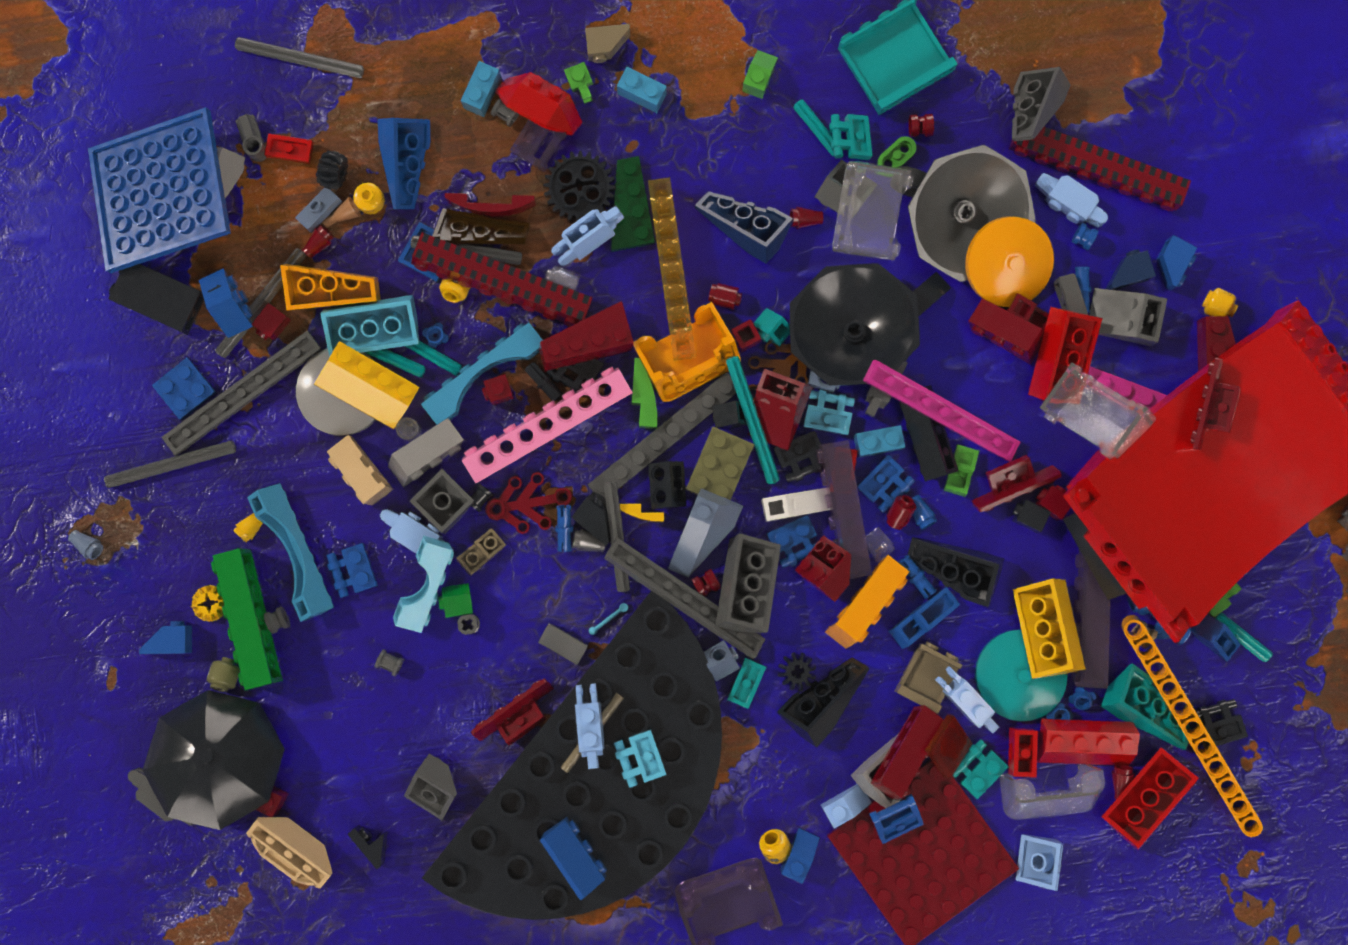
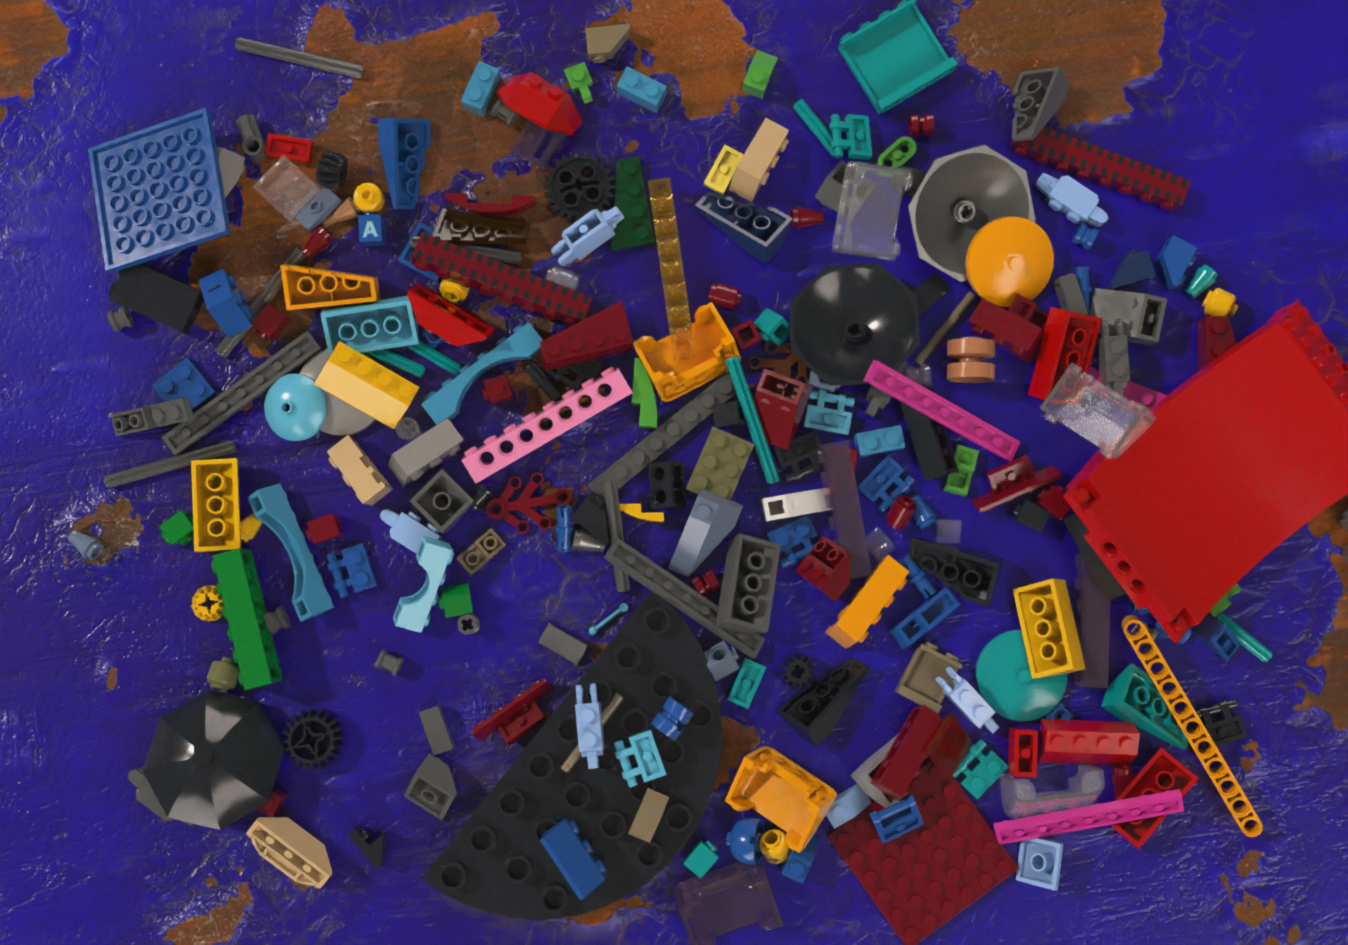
blue slope [139,621,192,654] -> none
blue plate [1069,687,1096,710] -> none
dark red bracket [1191,358,1241,450] -> none
none -> dark grey wheel [107,306,134,332]
none -> dark grey slope [110,397,194,436]
none -> green brick [159,510,194,546]
none -> yellow slope [191,458,241,552]
none -> clear brick [253,155,321,223]
none -> medium azure dish [264,374,327,441]
none -> black gear [281,708,344,771]
none -> dark red brick [306,513,344,544]
none -> blue brick [358,211,386,247]
none -> red wedge [407,283,495,347]
none -> dark grey slope [419,705,455,755]
none -> dark tan slope [628,788,669,843]
none -> blue wheel [651,696,694,741]
none -> teal brick [683,839,719,879]
none -> light yellow plate [704,144,744,195]
none -> light orange windscreen [725,746,837,853]
none -> blue cylinder [726,818,765,865]
none -> tan wedge [729,118,789,202]
none -> clear wheel [905,364,932,387]
none -> dark tan bar [914,292,976,366]
none -> clear slope [936,520,962,543]
none -> nougat wheel [947,337,995,383]
none -> dark pink plate [993,789,1184,844]
none -> dark grey hinge [1097,319,1130,400]
none -> teal cone [1185,264,1218,299]

